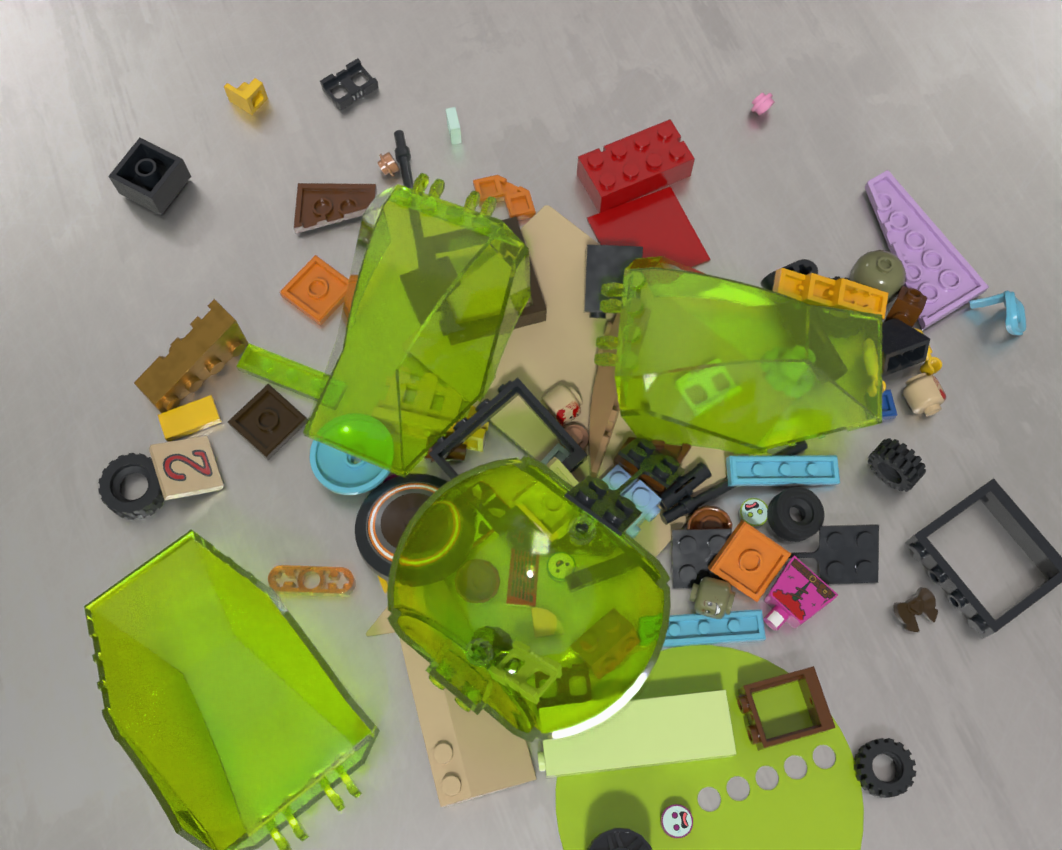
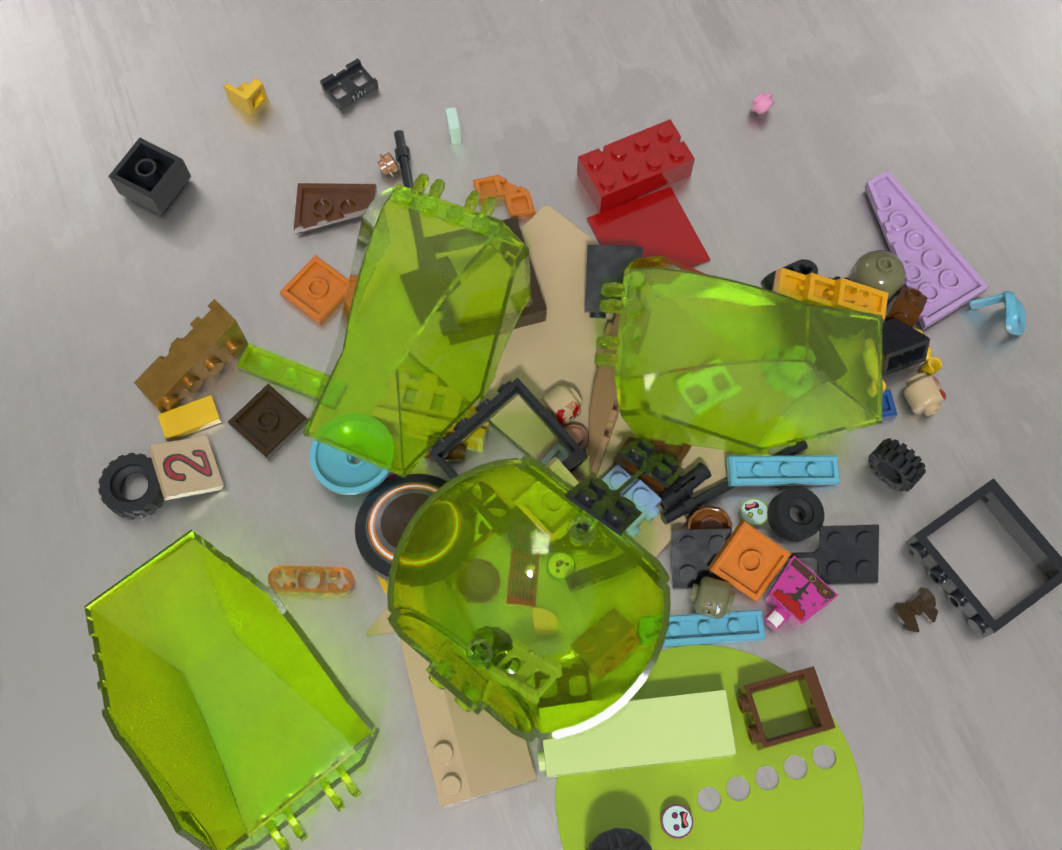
black tyre [854,738,916,798] -> none

